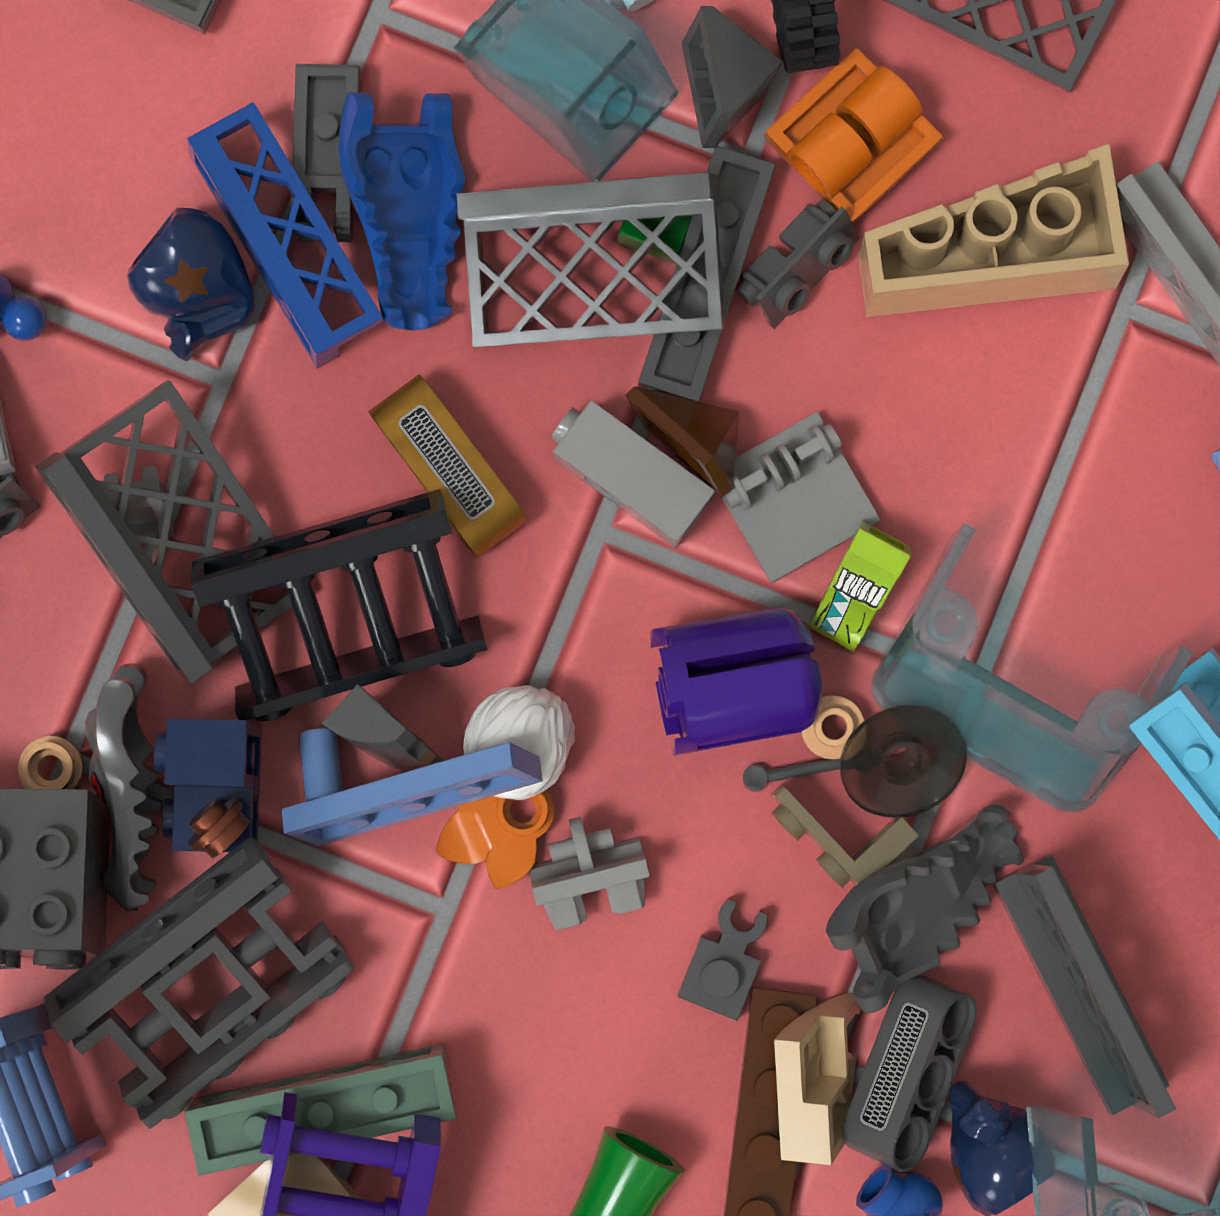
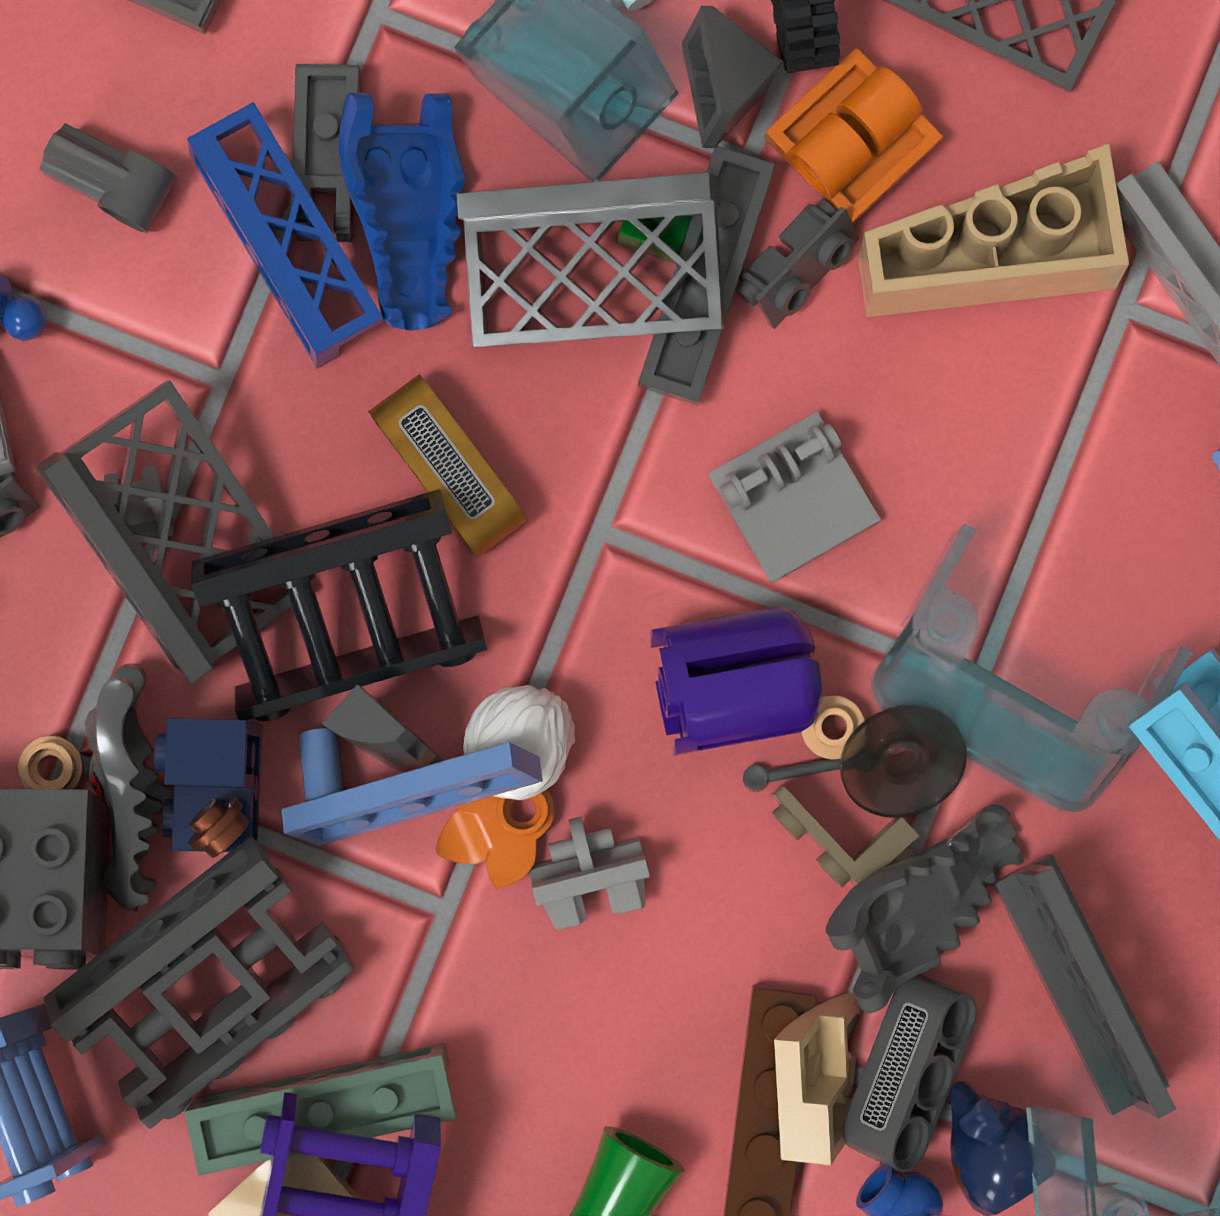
dark blue piece [127,208,255,362] -> none
light grey brick [551,400,715,549] -> none
reddish brown slope [625,386,739,497] -> none
dark grey plate [677,899,767,1021] -> none
lime leg [808,521,912,651] -> none
none -> dark grey piece [39,123,177,234]

